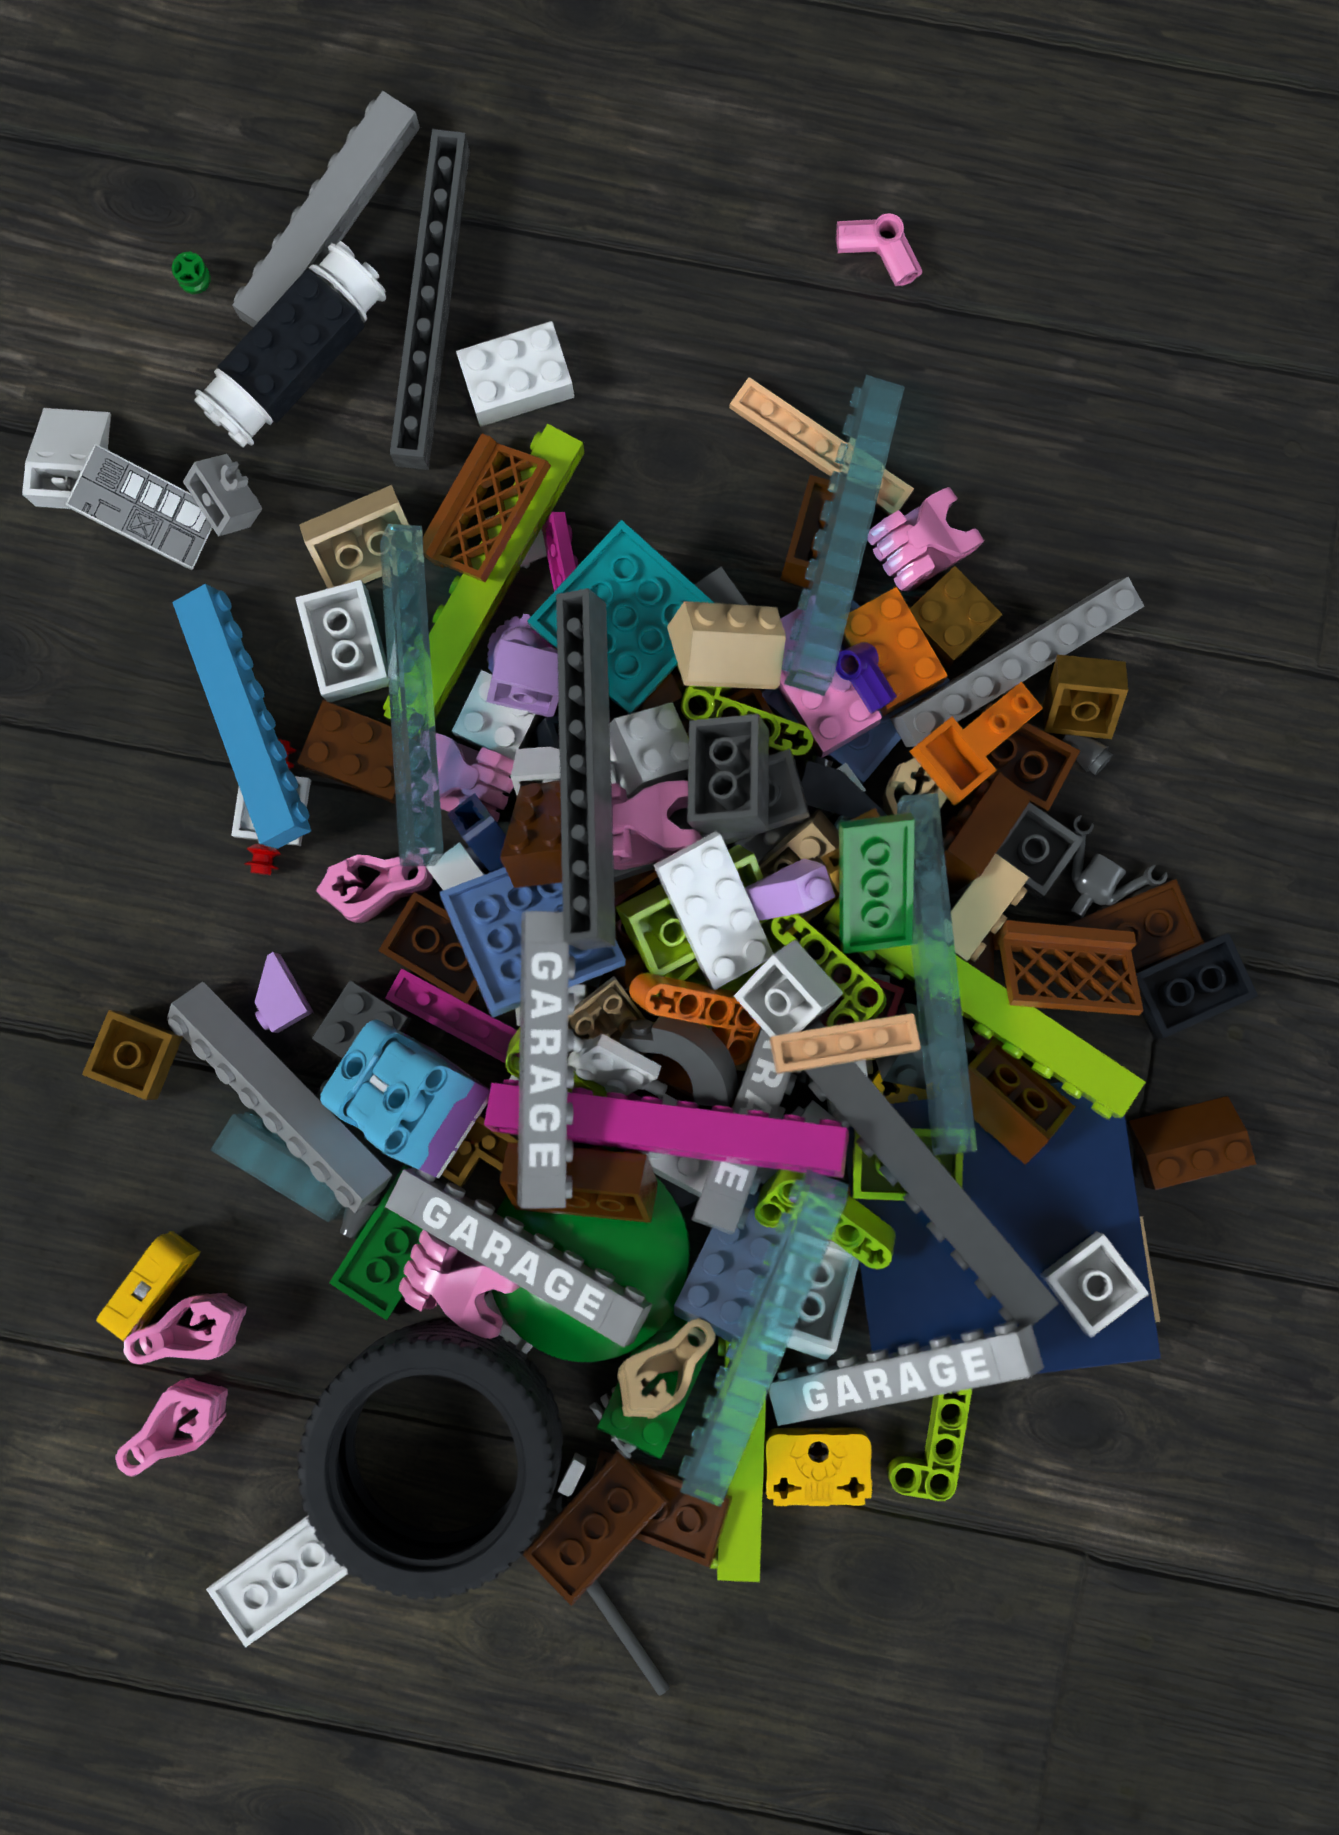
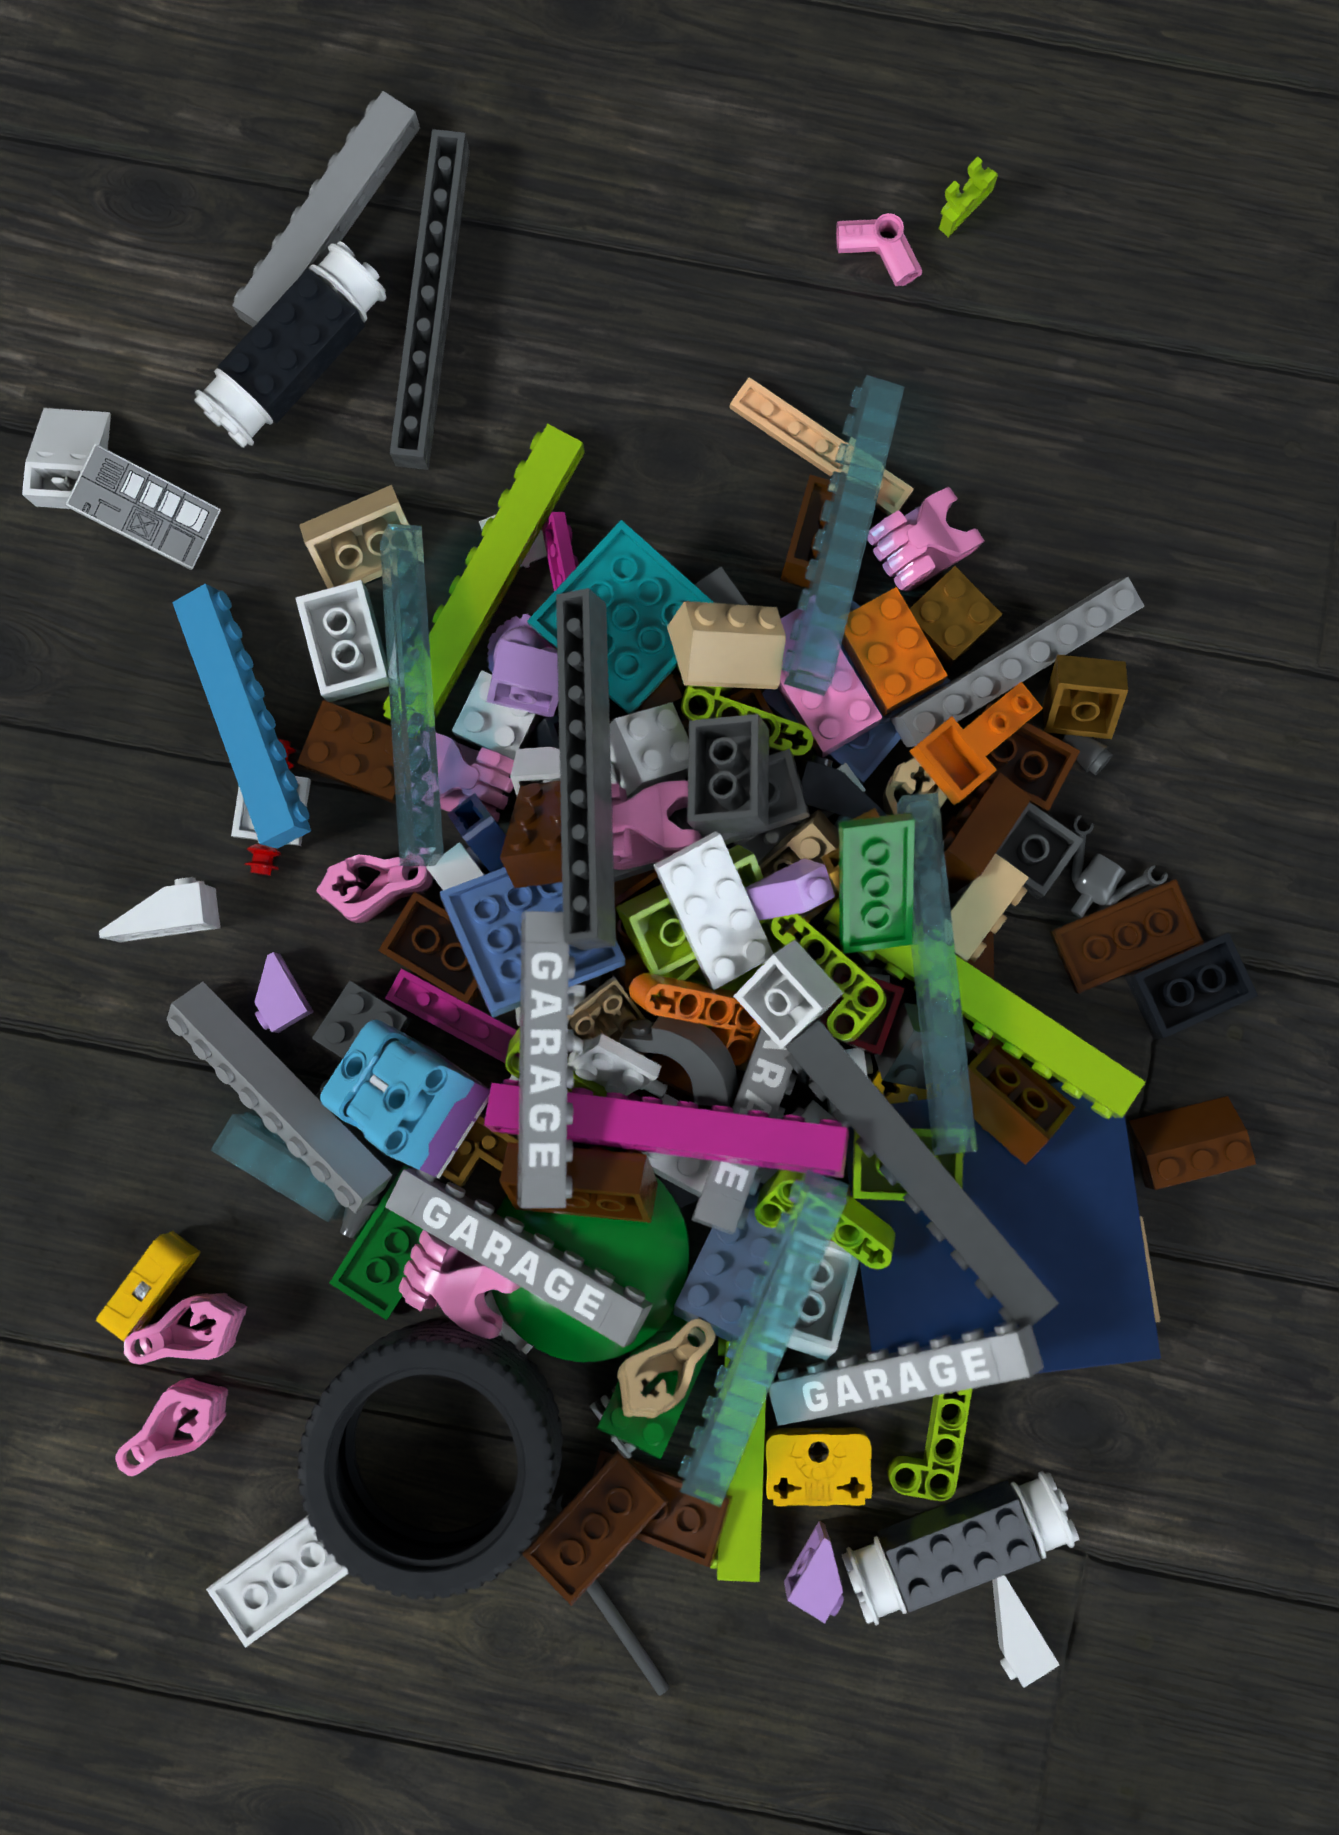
pearl gold brick [82,1010,183,1100] -> none
green wheel [171,252,211,294] -> none
light grey brick [183,454,263,537] -> none
dark orange fence [416,434,551,582] -> none
white brick [456,321,574,427] -> none
white tile [558,1452,587,1497] -> none
light nougat plate [770,1013,921,1074] -> none
dark purple piece [834,642,897,714] -> none
dark orange fence [993,920,1144,1016] -> none
white brick [1040,1231,1149,1337] -> none
none -> white slope [99,877,220,942]
none -> lavender slope [784,1521,844,1623]
none -> brick [841,1471,1080,1625]
none -> lime plate [939,156,998,237]
none -> white slope [992,1575,1059,1688]

